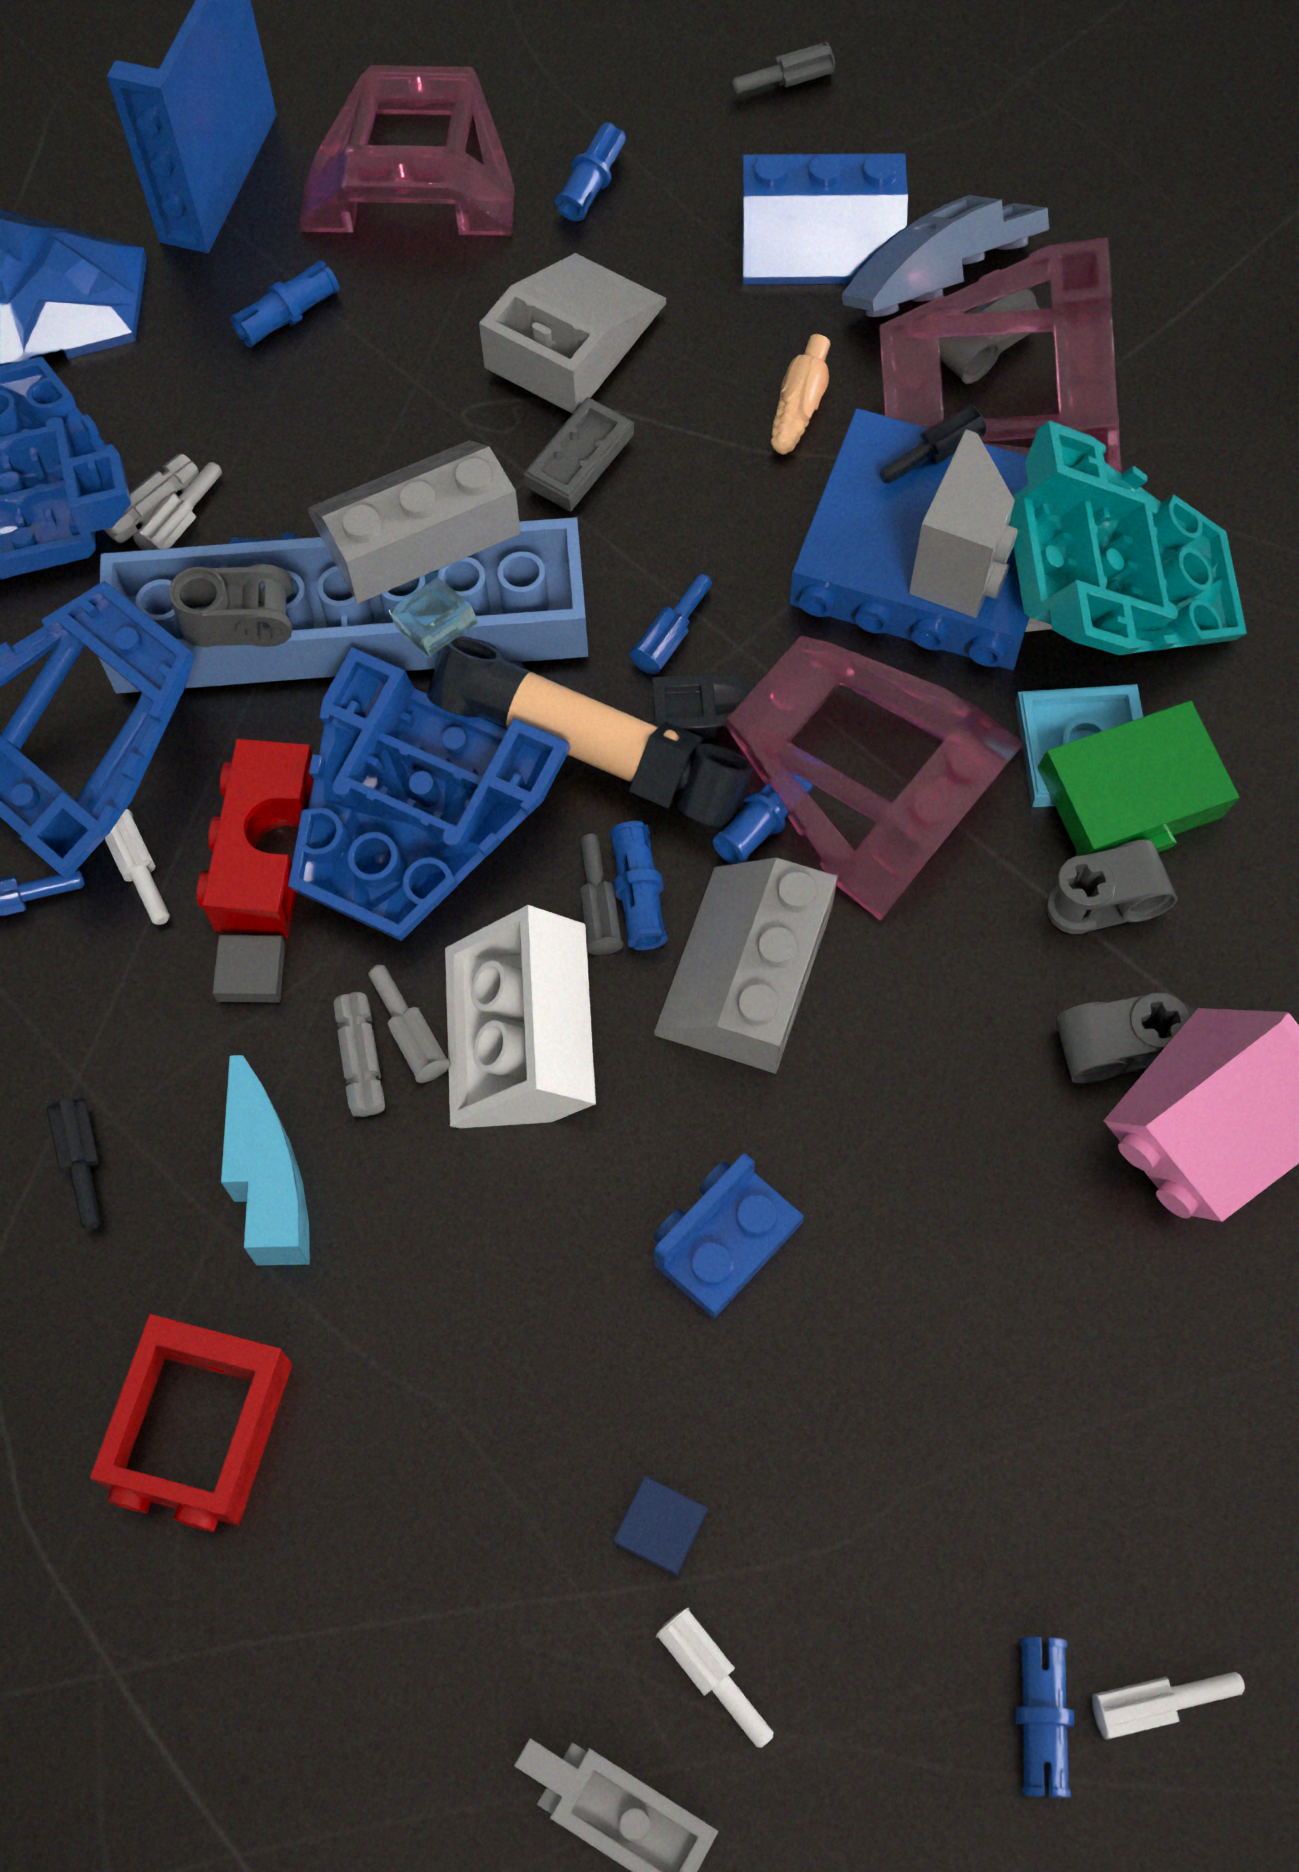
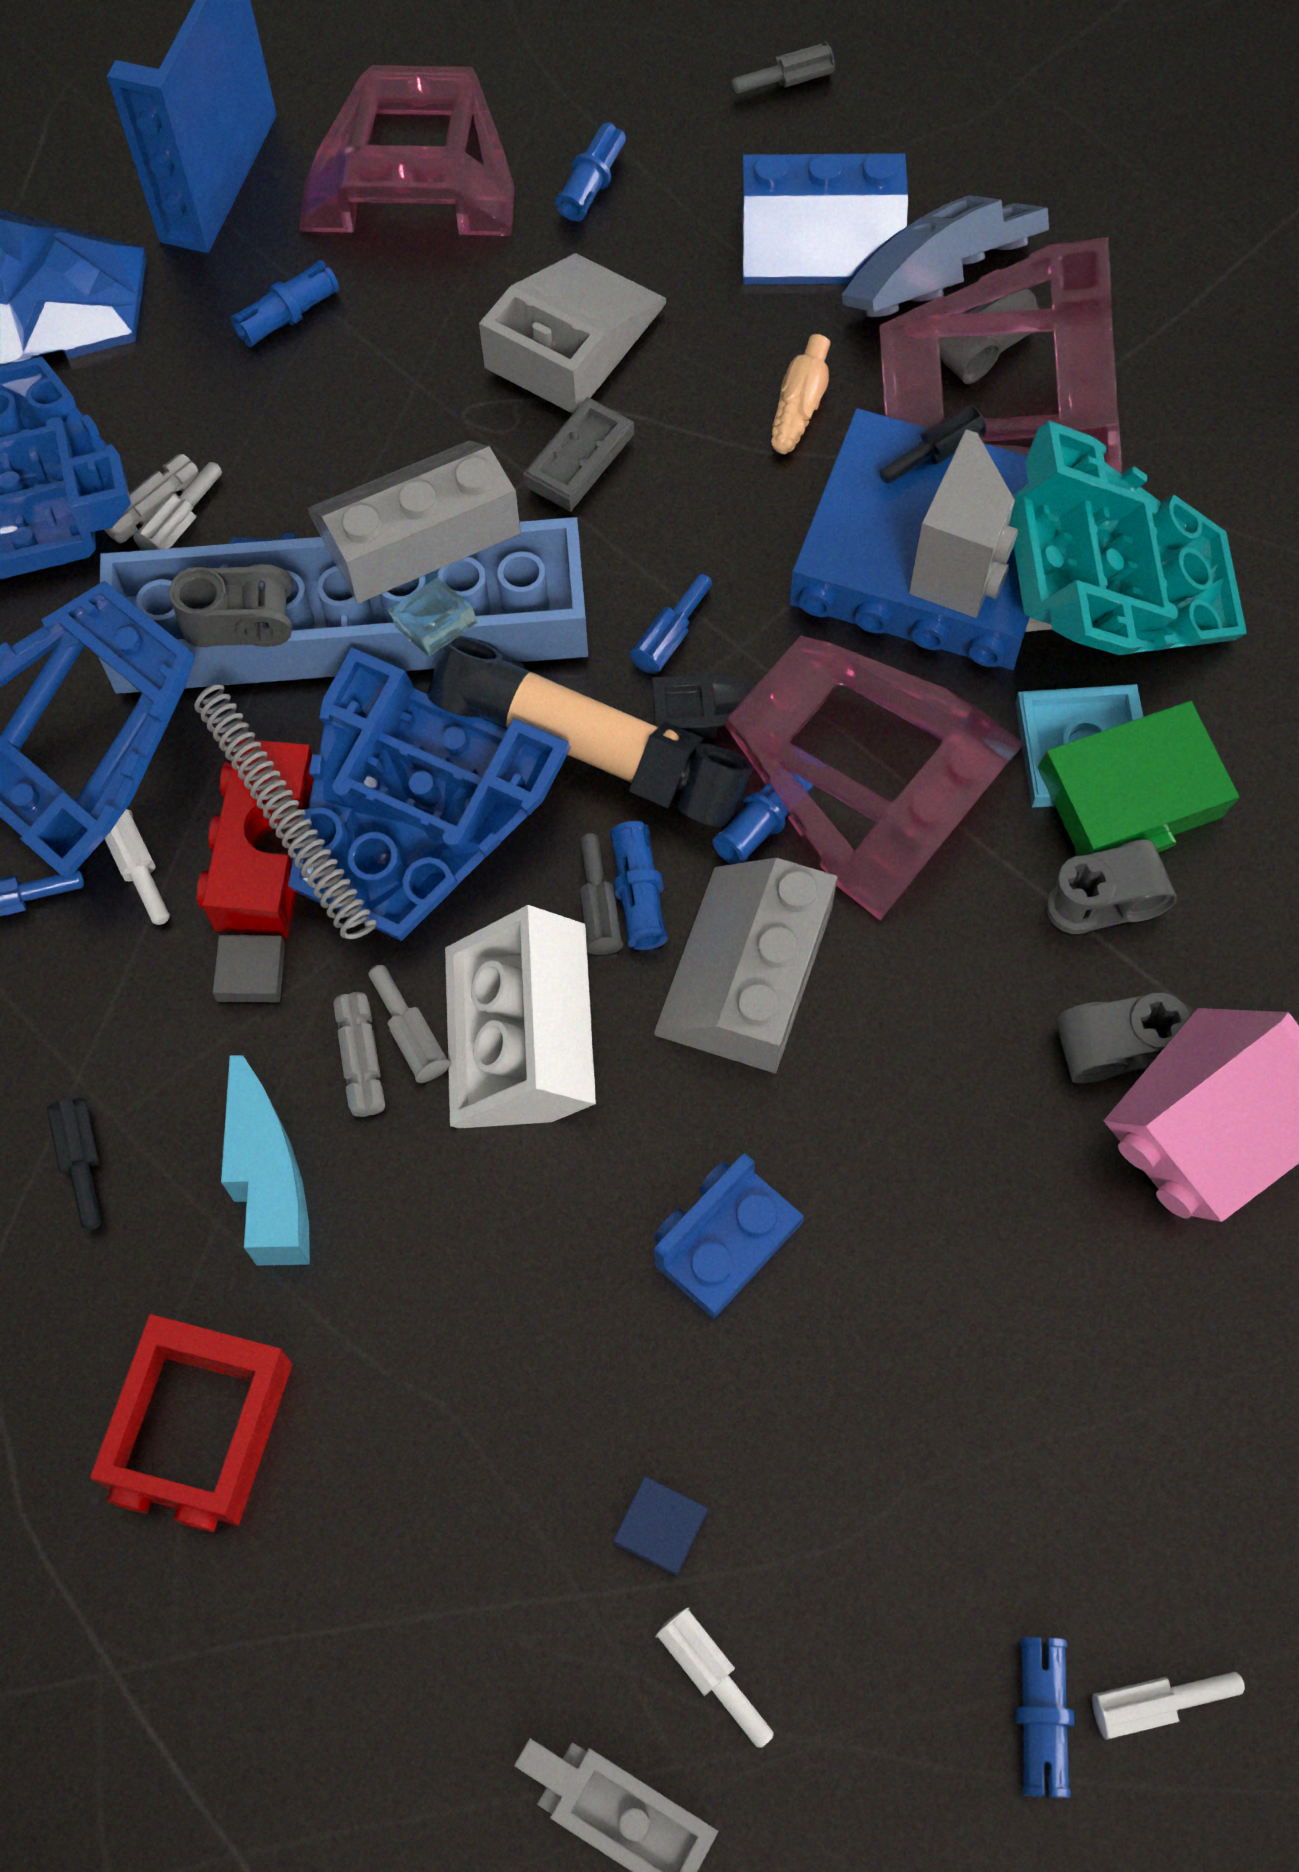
none -> light grey piece [195,684,377,939]

